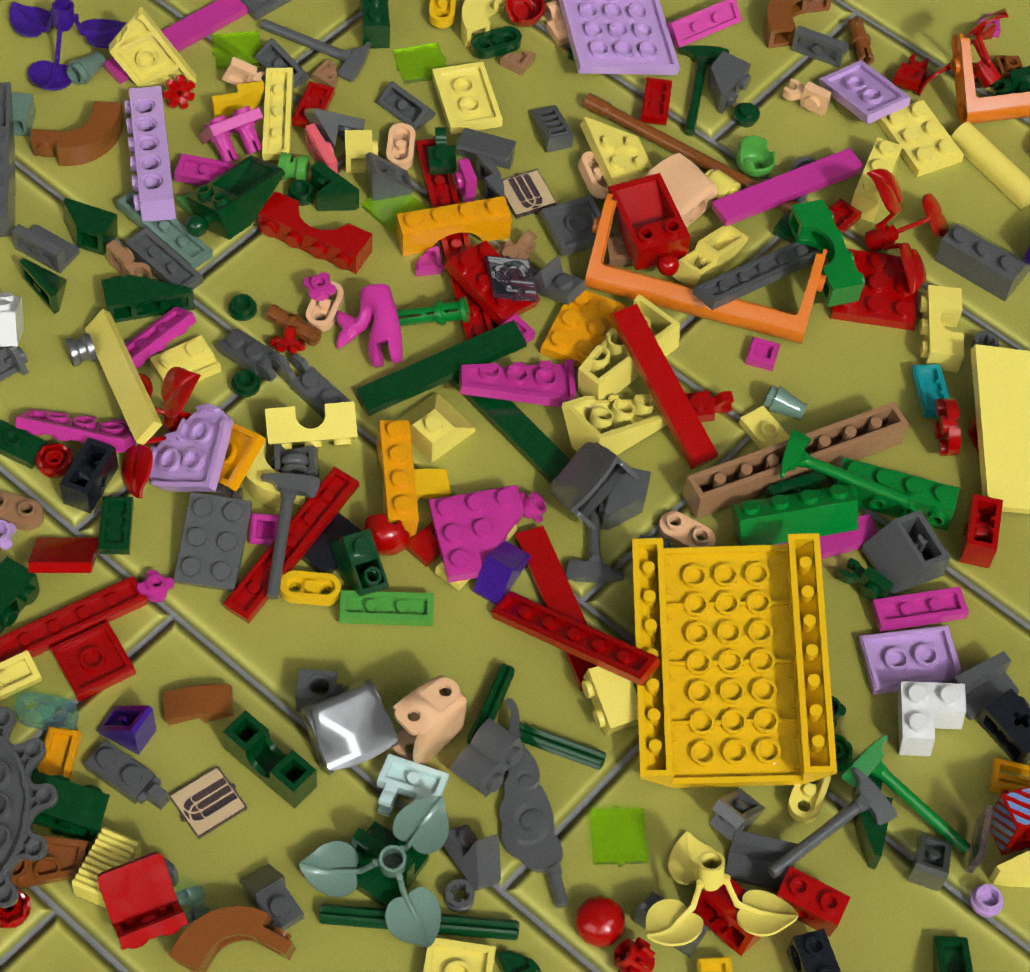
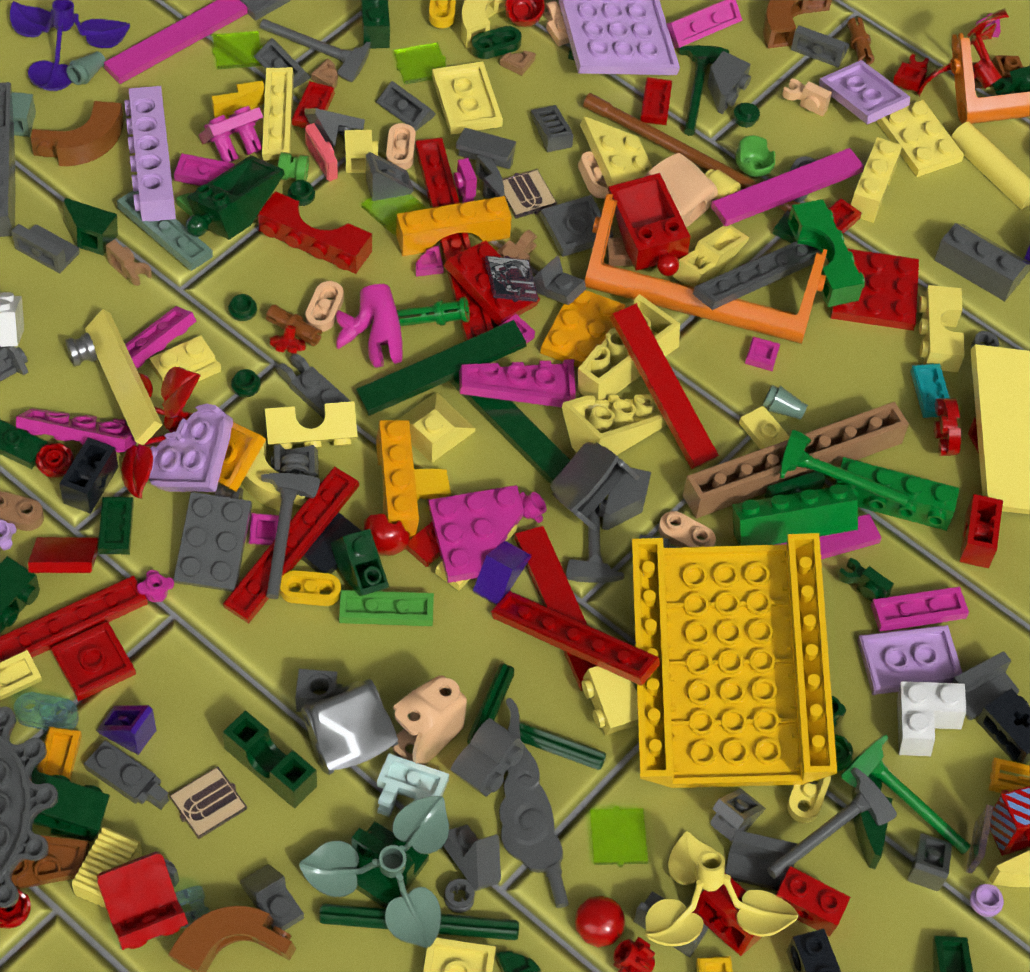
dark green slope [19,258,67,314] -> none
dark green slope [102,275,195,323] -> none
light yellow wing [109,7,197,87] -> none
dark grey plate [125,227,203,290] -> none
red plant [162,75,195,110] -> none
dark orange slope [163,684,234,725] -> none
dark grey hinge [216,328,290,382] -> none
light nougat plate [222,56,266,94] -> none
dark pink plate [303,272,336,301] -> none
dark green slope [311,161,359,211] -> none
dark green plate [428,127,457,175] -> none
red plate [686,390,734,422] -> none
dark grey slope [861,510,951,596] -> none
red plant [865,169,949,294] -> none

